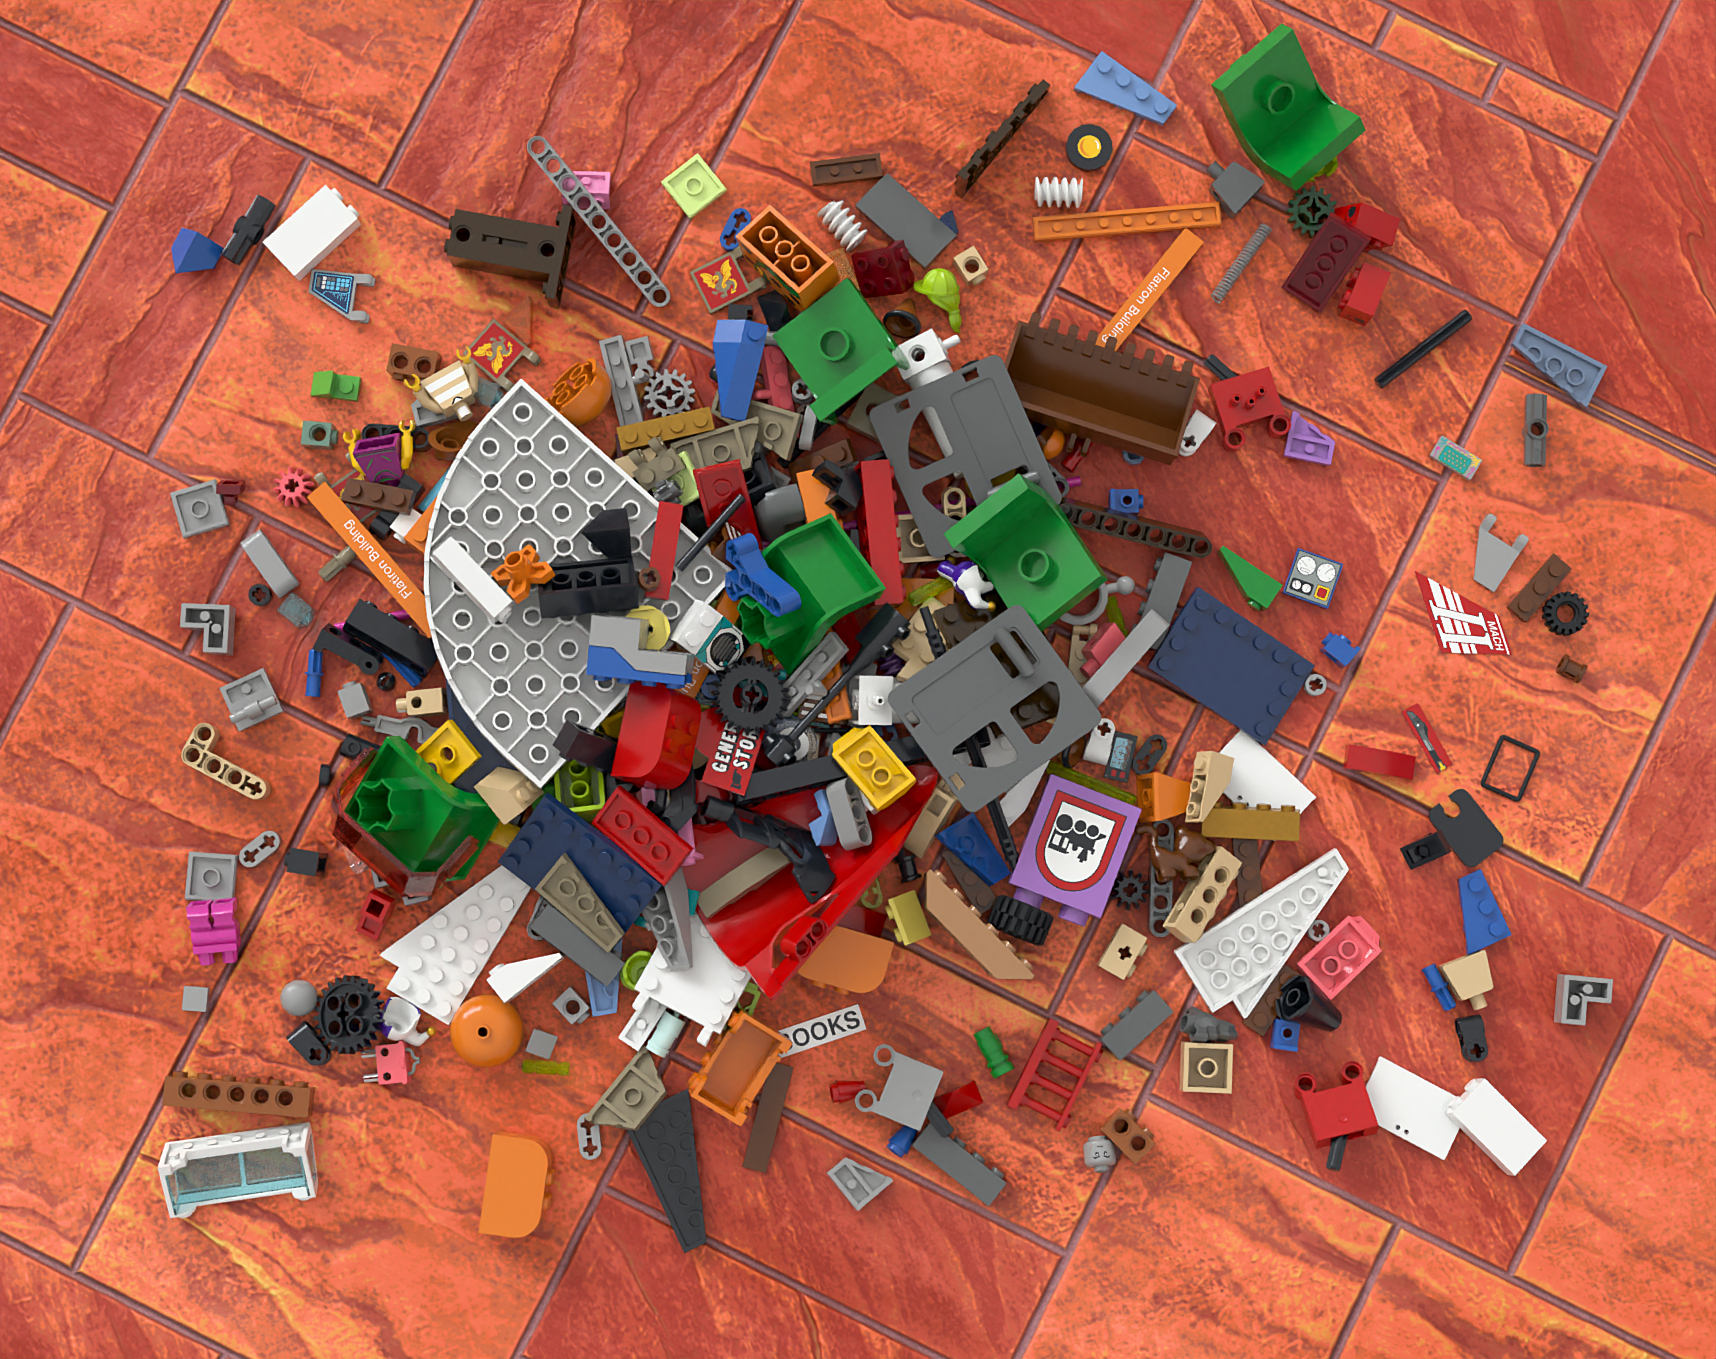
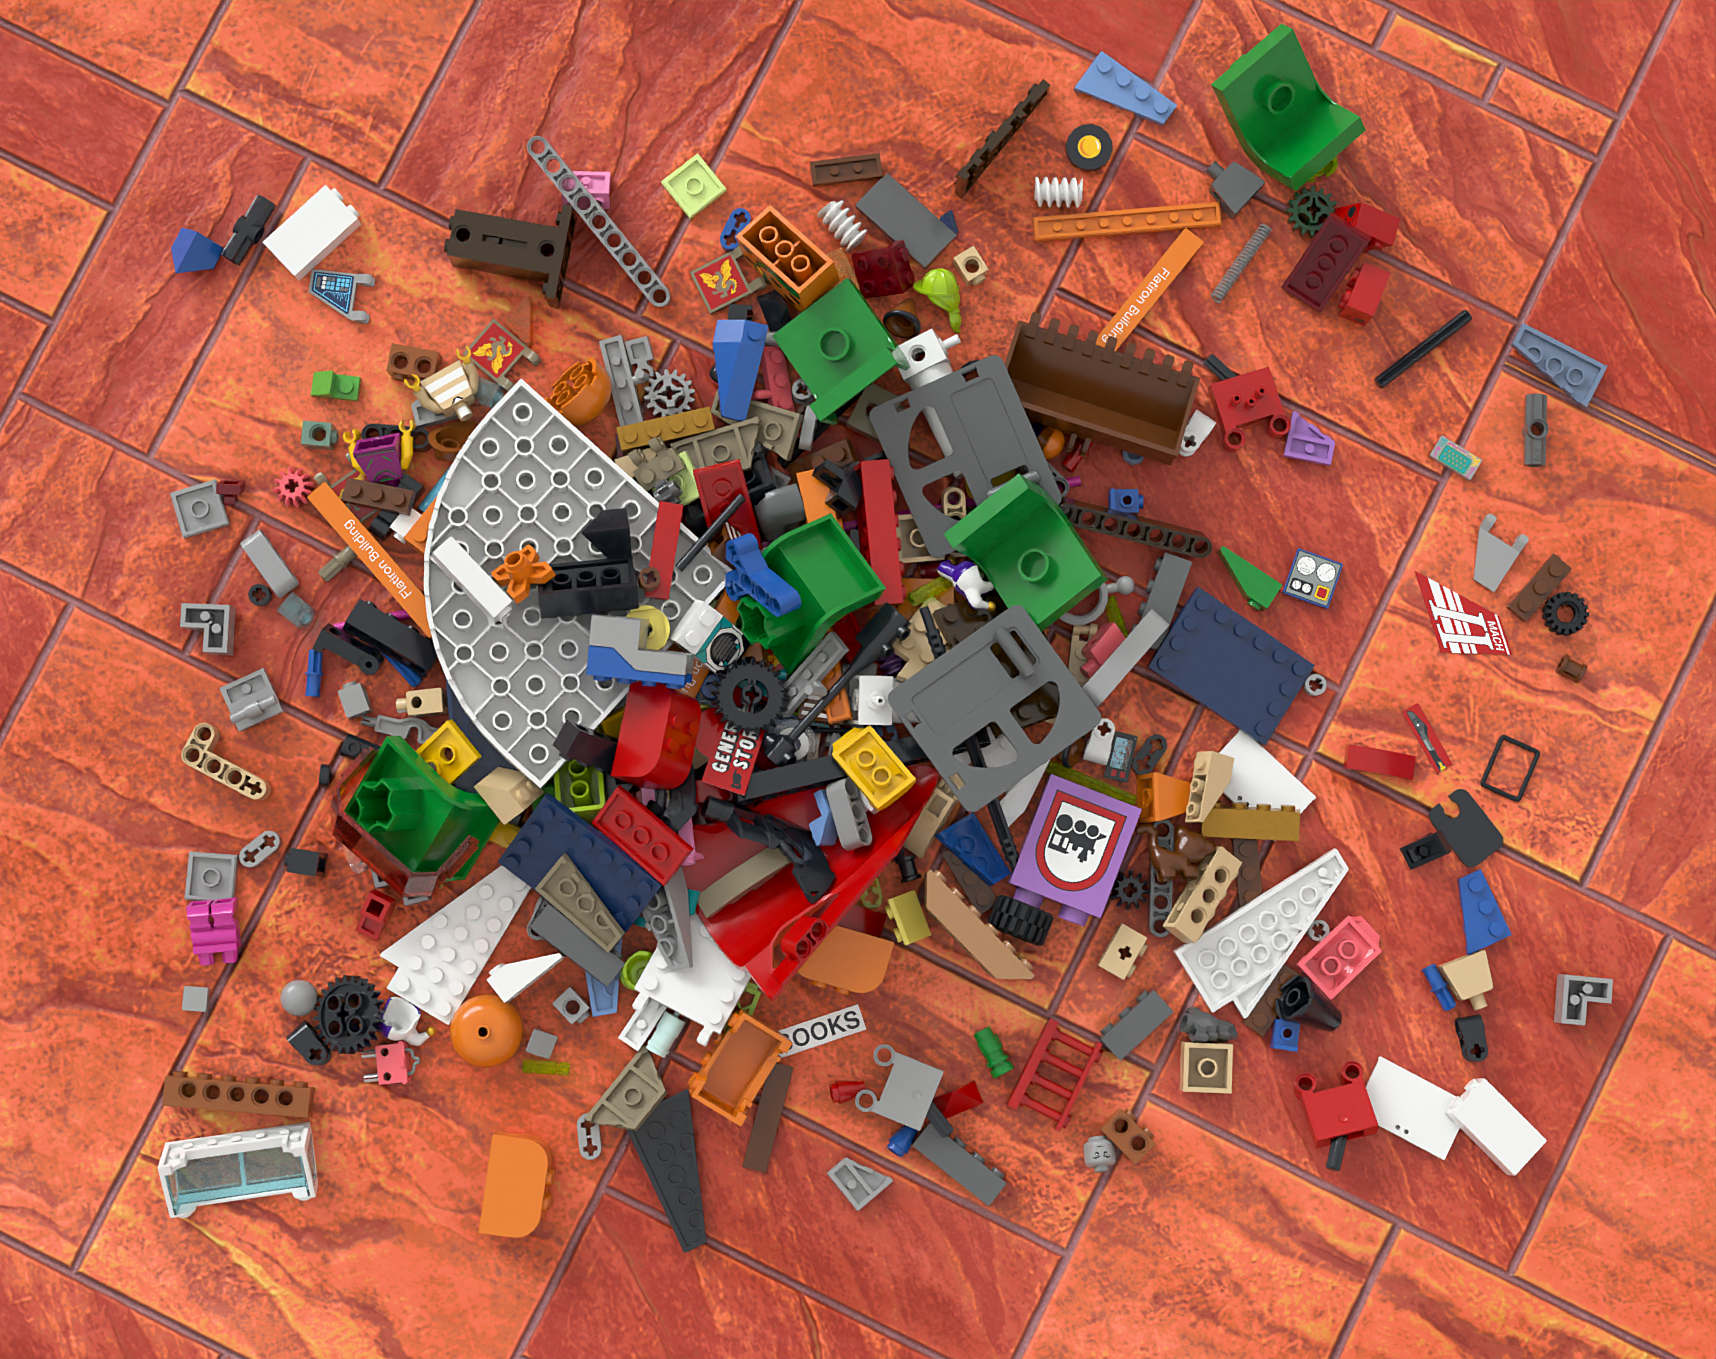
black hinge [376,672,397,692] -> none
blue brick [1320,632,1361,669] -> none

